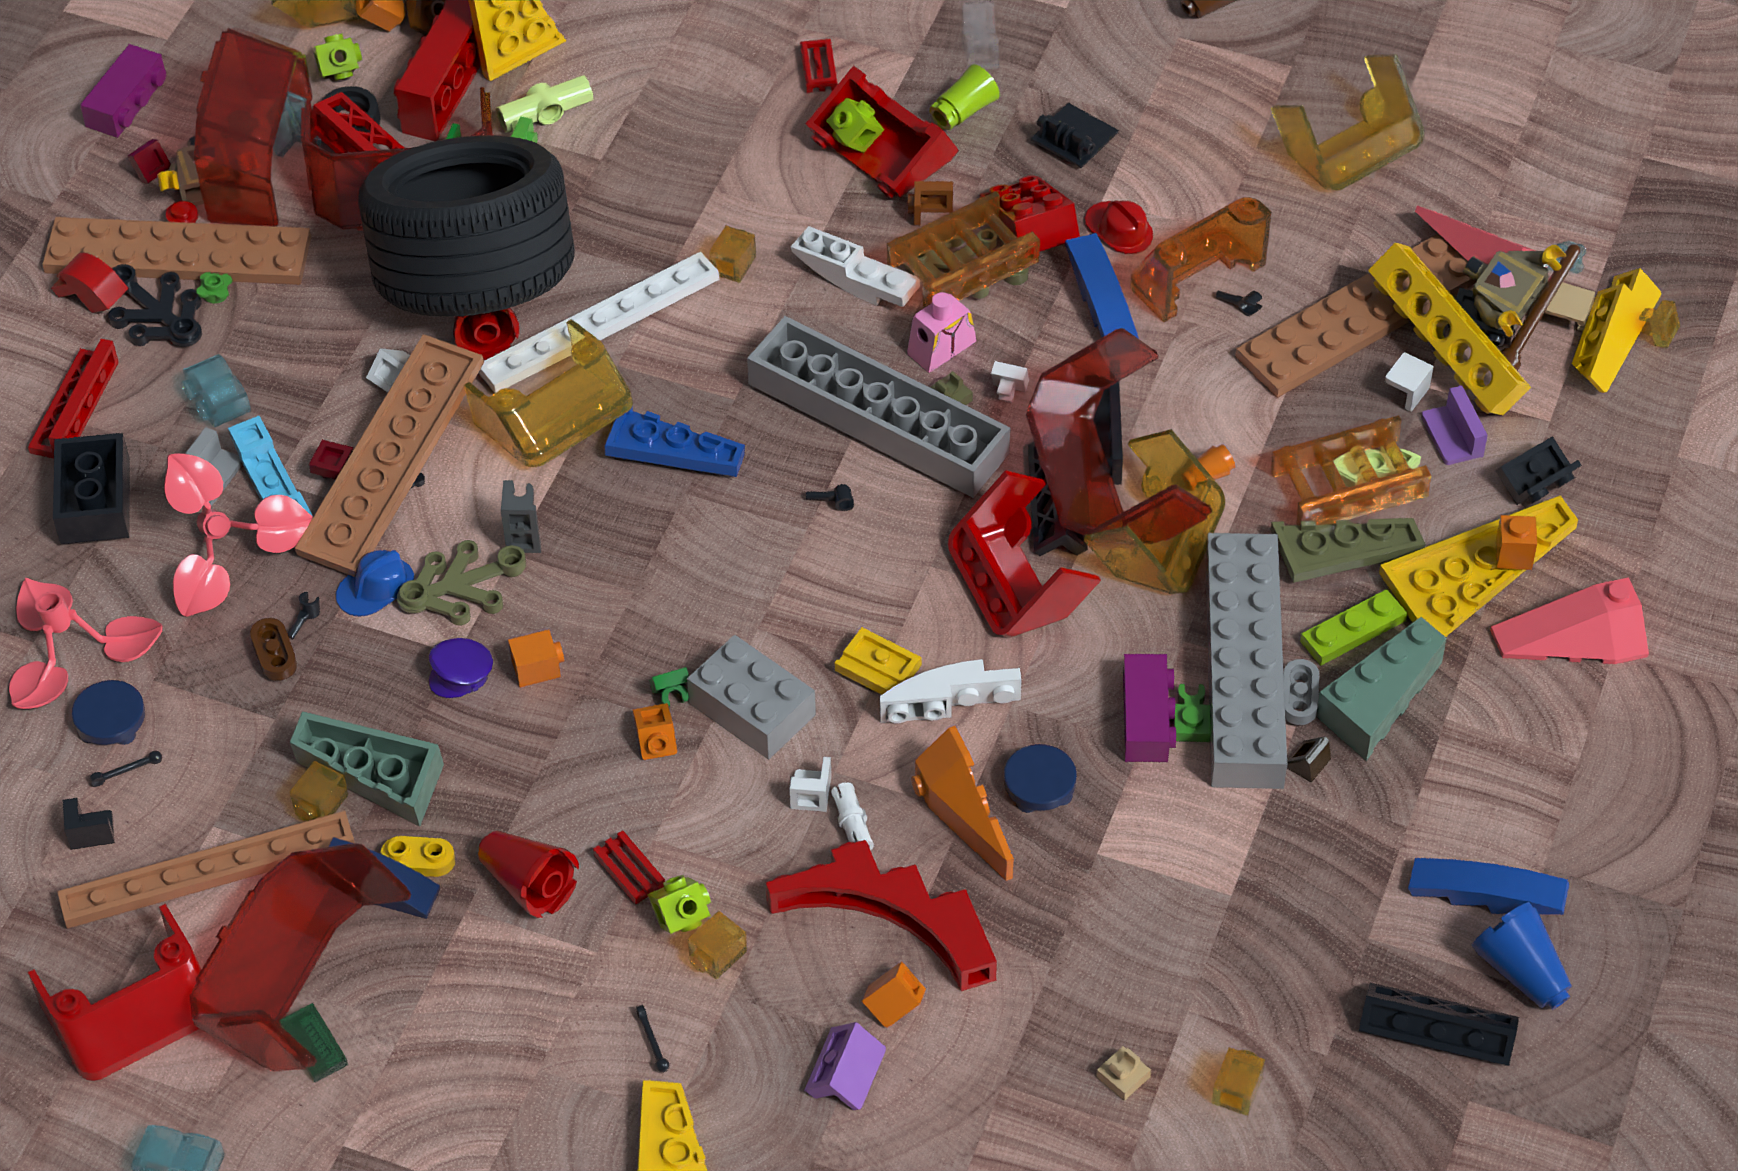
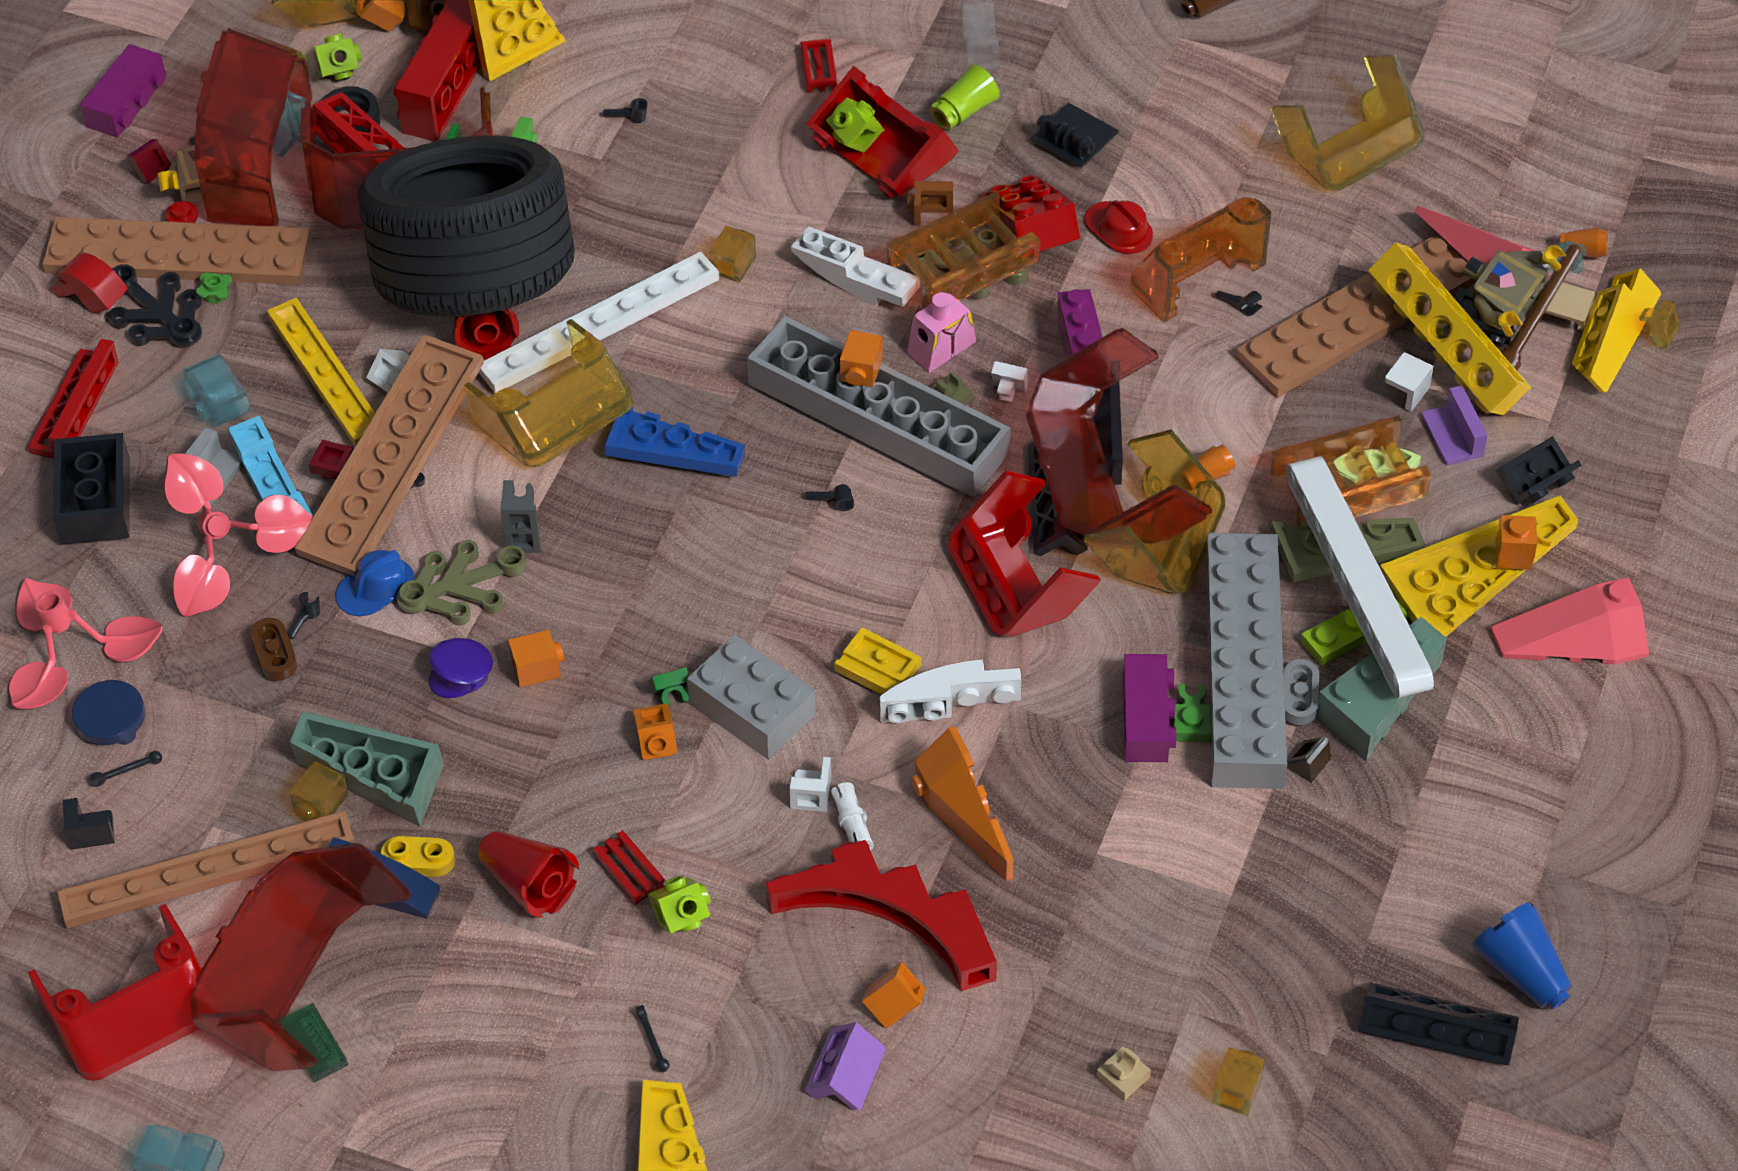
yellowish green piece [496,75,593,133] -> none
clear yellow brick [688,911,747,980] -> none
dark blue tile [1004,744,1077,813] -> none
blue slope [1065,233,1140,353] -> none
blue slope [1408,858,1569,914] -> none
none -> yellow plate [267,297,375,447]
none -> black hand [603,98,648,124]
none -> orange brick [840,330,883,388]
none -> magenta brick [1057,289,1107,386]
none -> white beam [1286,456,1434,699]
none -> orange cone [1560,227,1608,259]

